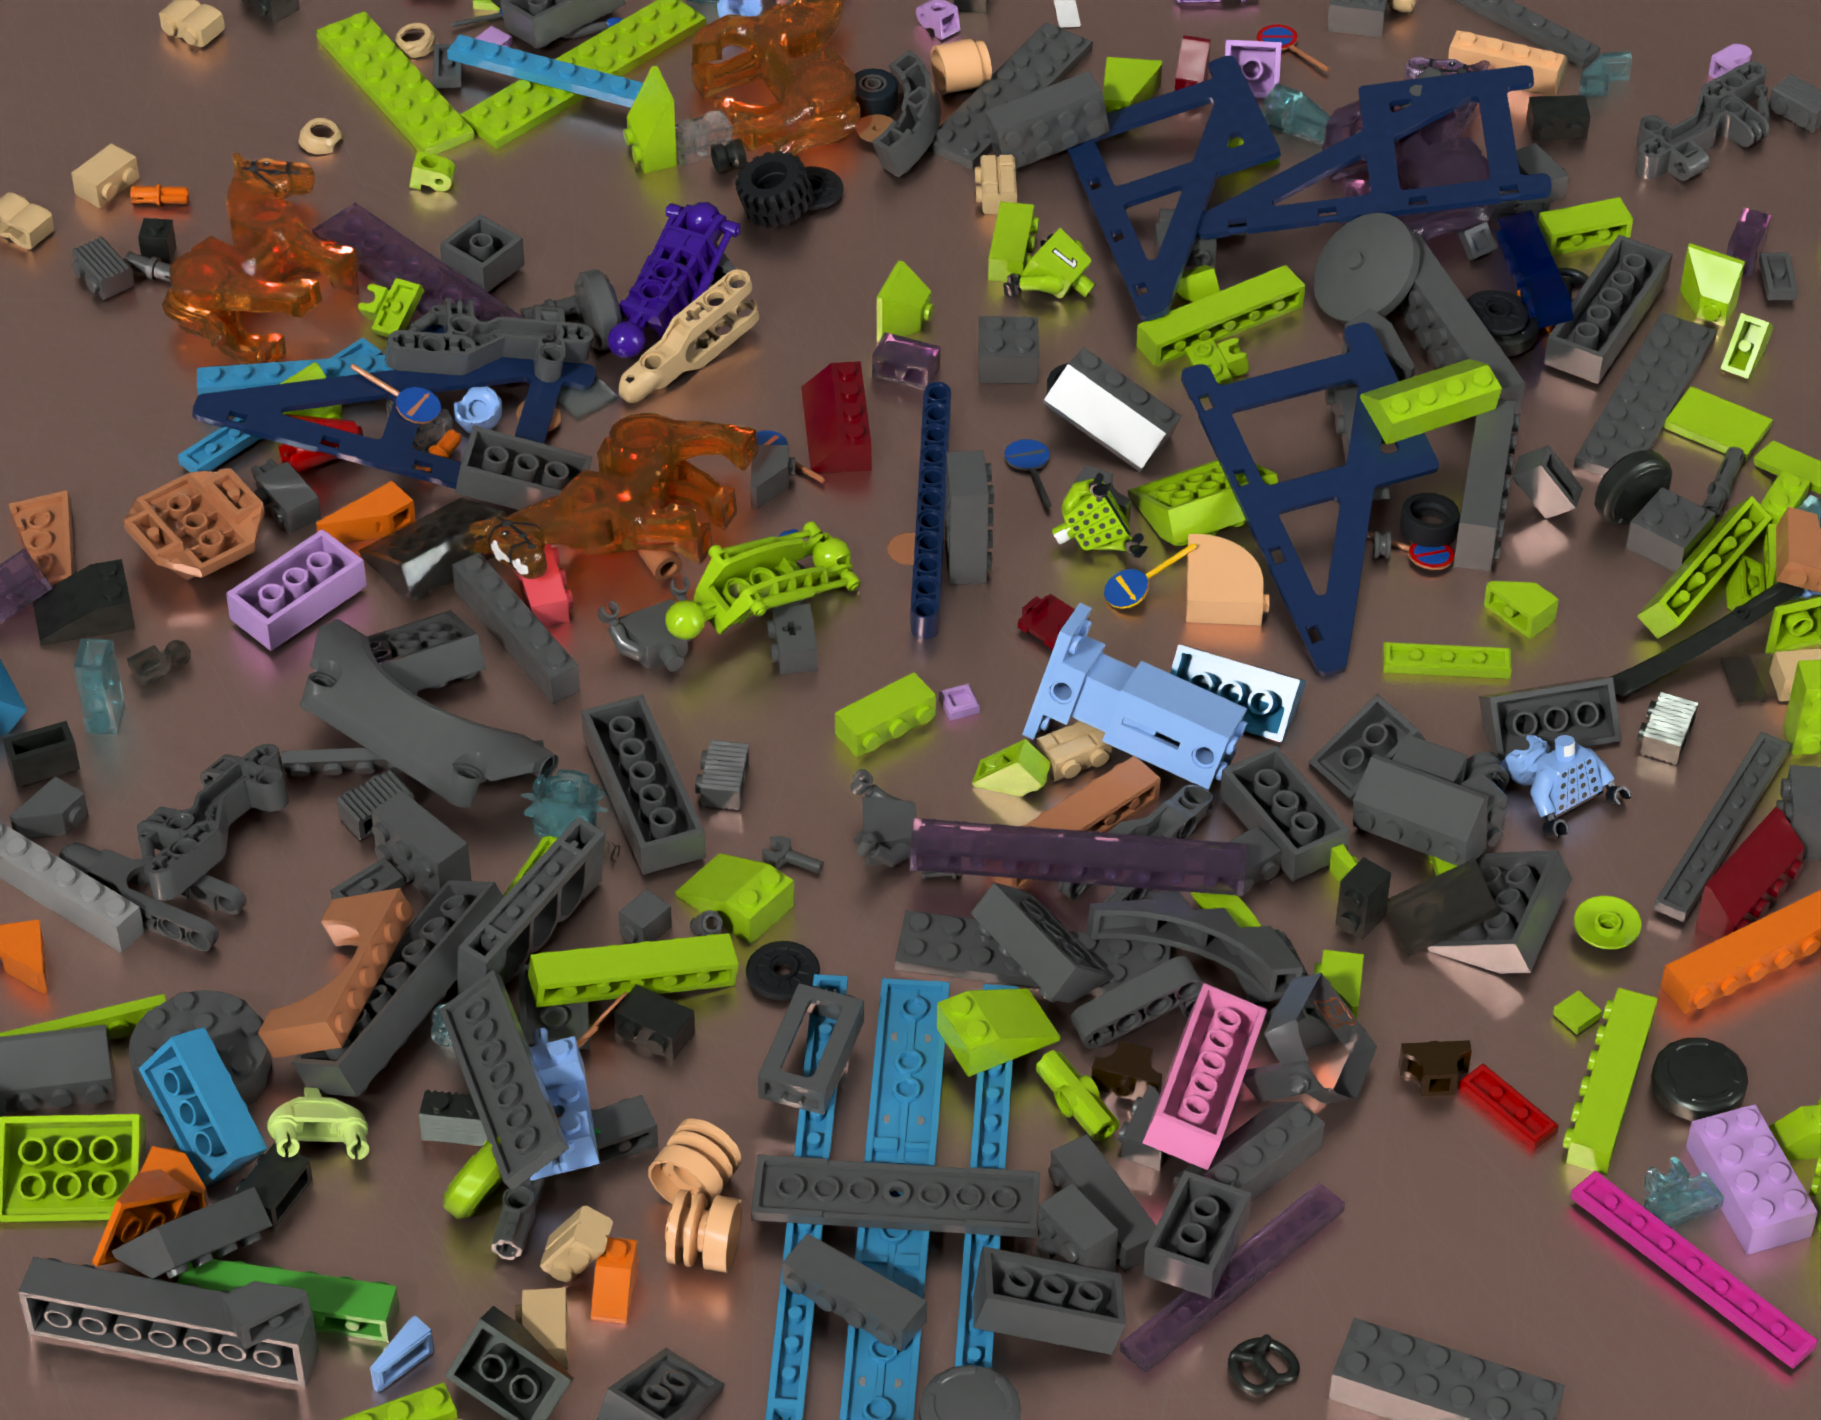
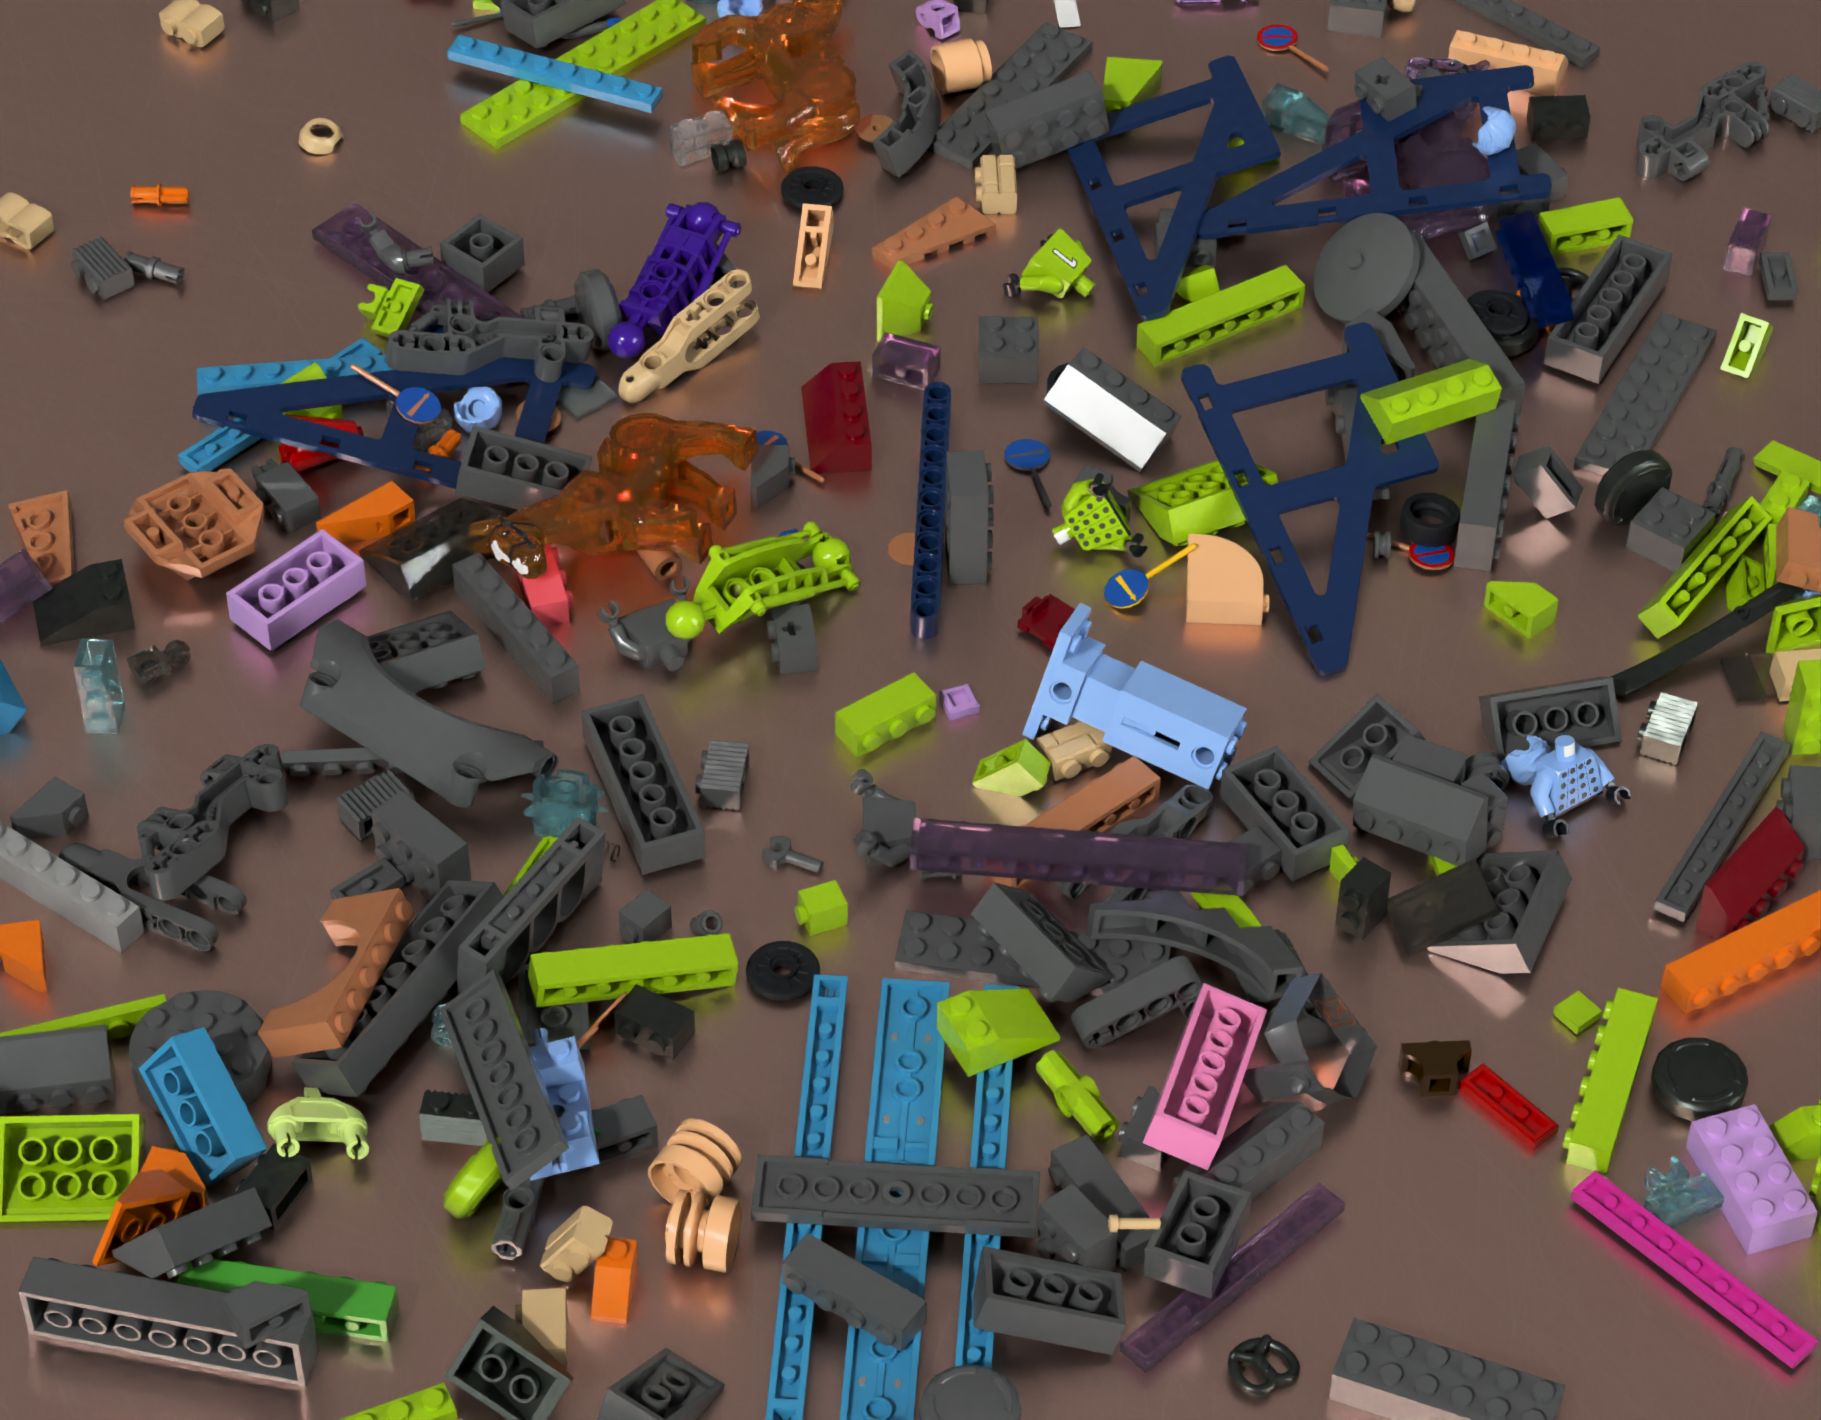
pearl dark grey piece [3,721,80,787] -> none
tan brick [71,143,140,208] -> none
pearl dark grey brick [138,218,176,264] -> none
clear orange animal [162,153,359,364] -> none
lime plate [316,11,475,155] -> none
light blue slope [370,1315,434,1393] -> none
tan piece [394,23,438,58] -> none
lime leg [409,150,456,192] -> none
dark grey plate [433,44,462,89] -> none
lavender tile [475,26,513,47] -> none
lime slope [624,65,677,173] -> none
lime slope [675,853,794,945] -> none
black tyre [735,151,813,227] -> none
dark grey piece [758,983,864,1115] -> none
black wheel [848,68,898,118] -> none
lime brick [988,201,1039,282] -> none
dark brown brick [1091,1041,1162,1100] -> none
slope [1170,645,1306,742] -> none
slope [1175,35,1211,91] -> none
lime plate [1185,338,1249,385] -> none
lavender slope [1224,40,1282,99] -> none
lime slope [1314,949,1364,1019] -> none
lime tile [1383,642,1512,679] -> none
lime dish [1574,896,1642,949] -> none
clear light blue slope [1578,51,1632,97] -> none
lime tile [1664,386,1773,462] -> none
lime slope [1680,243,1745,326] -> none
lavender leg [1708,44,1752,79] -> none
none -> dark grey arm [359,212,435,274]
none -> light nougat slope [793,203,834,290]
none -> lime brick [794,880,848,936]
none -> nougat wing [872,196,996,270]
none -> tan piece [1108,1214,1161,1233]
none -> dark grey brick [1354,57,1417,122]
none -> light blue hair [1472,106,1516,156]

